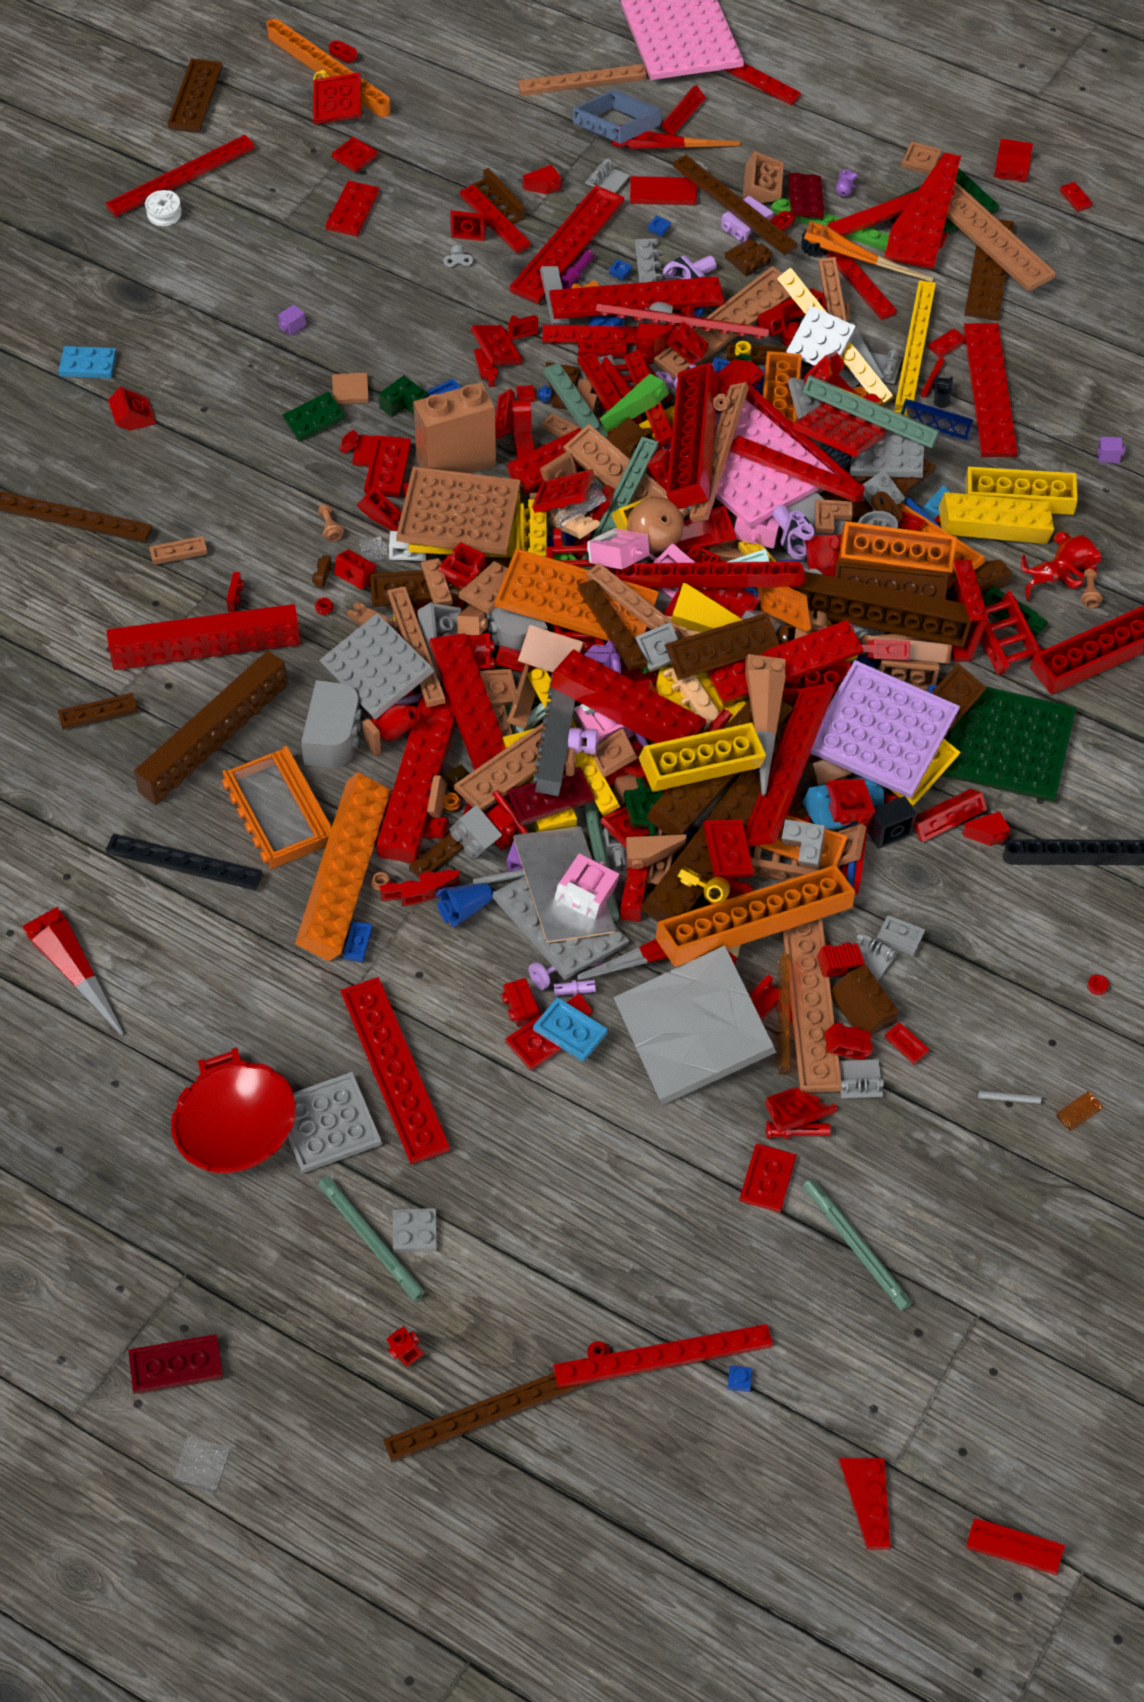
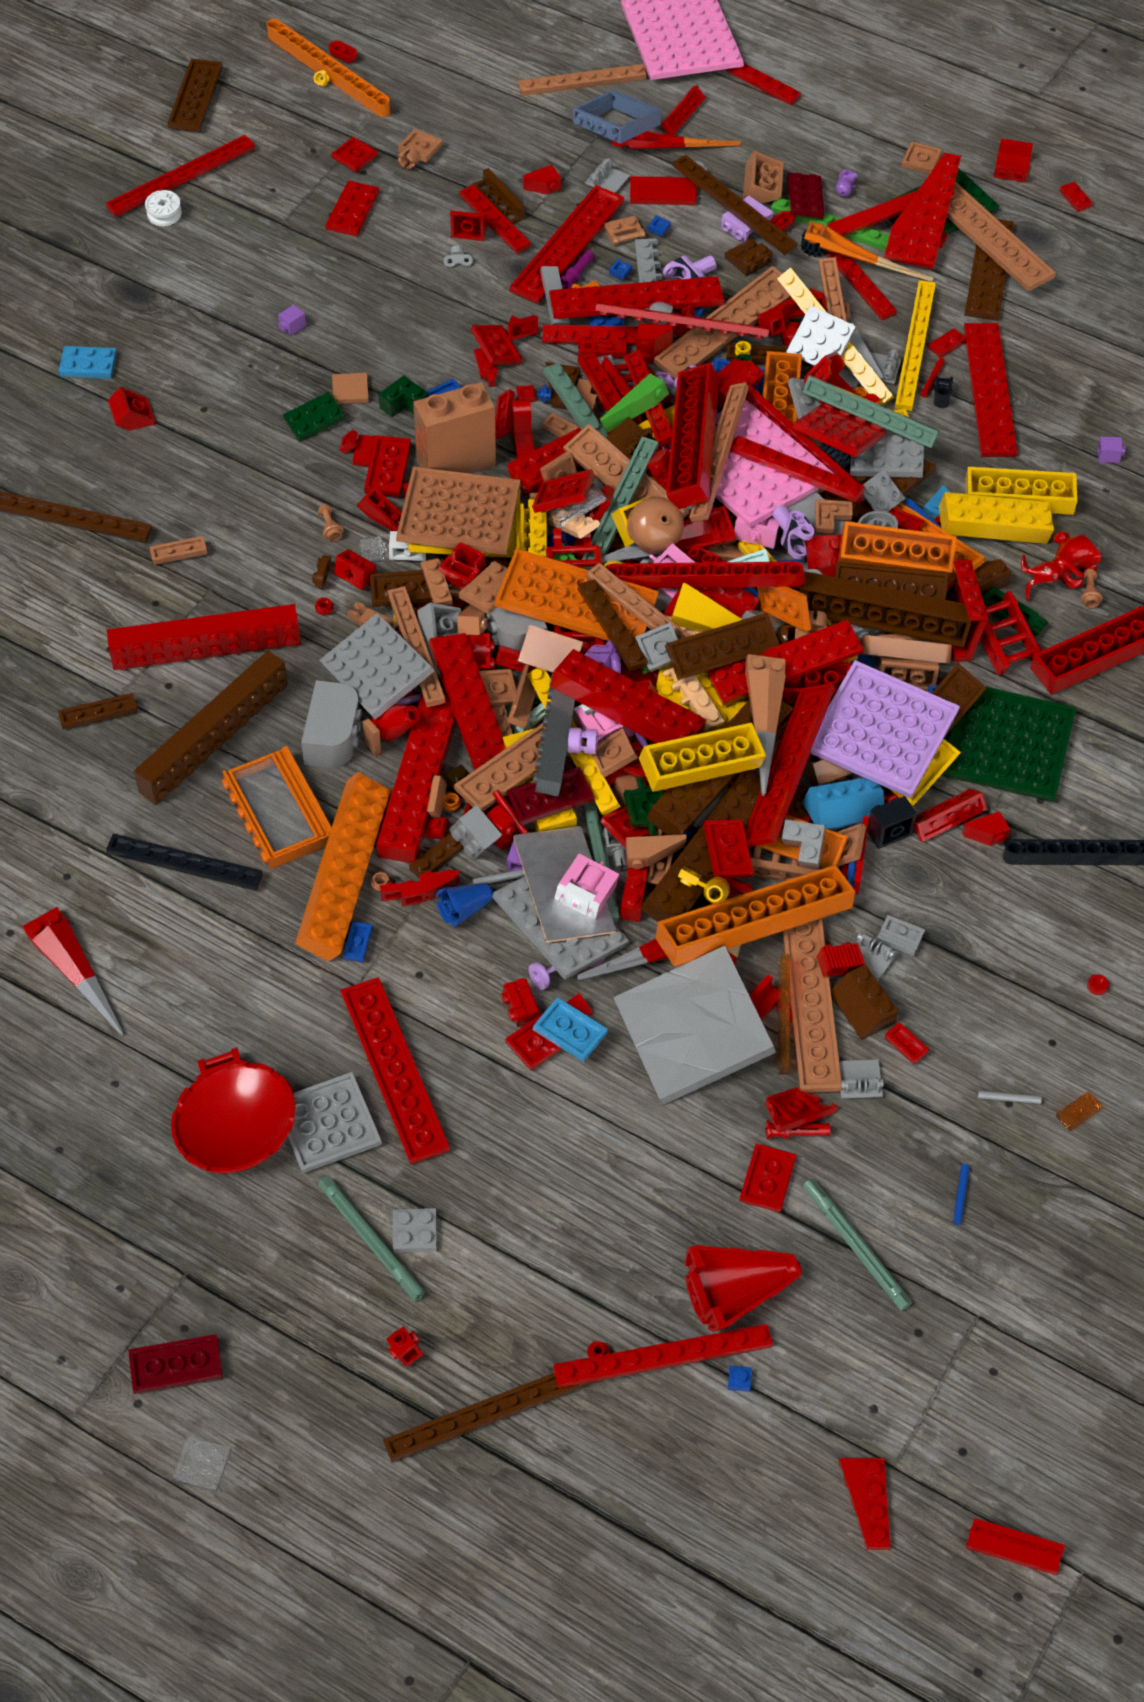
red plate [226,572,244,612] -> none
red plate [313,72,362,125] -> none
lavender pin [554,979,596,997] -> none
nougat tile [565,748,576,776] -> none
bright pink piece [587,528,650,569] -> none
red brick [666,322,709,365] -> none
red pin [705,708,733,733] -> none
nougat plate [713,393,730,411] -> none
red brick [824,1023,873,1060] -> none
red plate [826,779,875,825] -> none
red hinge [862,639,910,660] -> none
reddish brown plate [871,491,902,523] -> none
clear blue fence [900,398,973,440] -> none
none -> nougat plate [398,129,443,169]
none -> nougat plate [603,215,645,246]
none -> red cone [685,1245,802,1331]
none -> blue bar [953,1164,970,1225]

